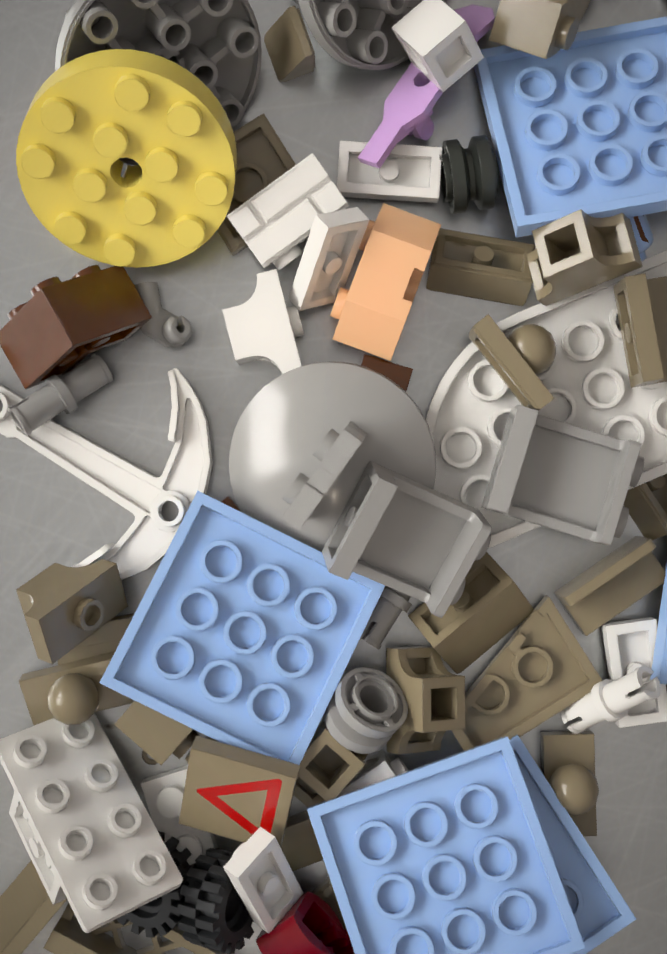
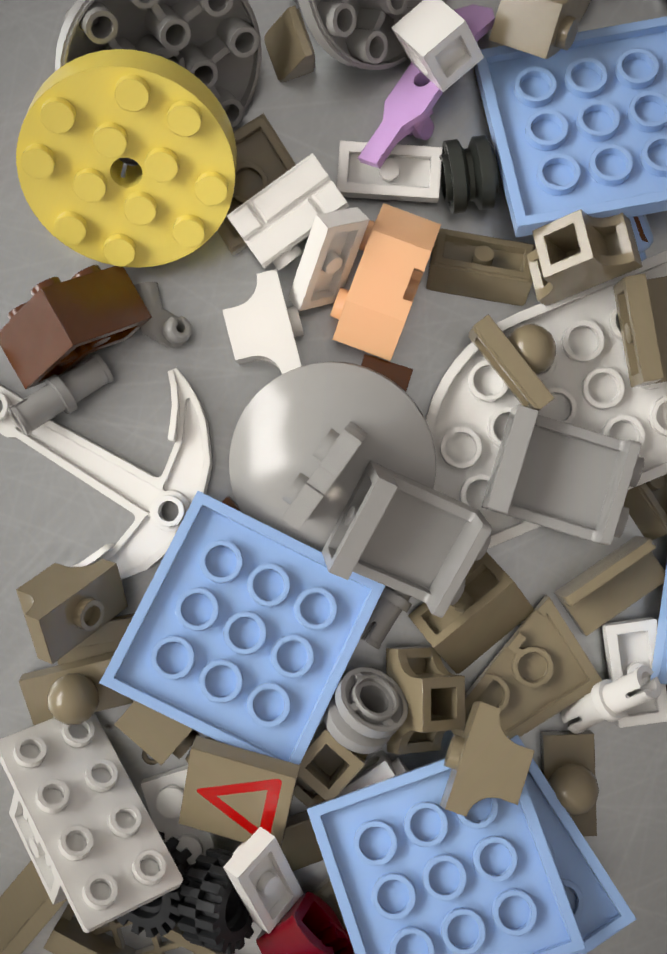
none -> dark tan brick [440,701,535,817]

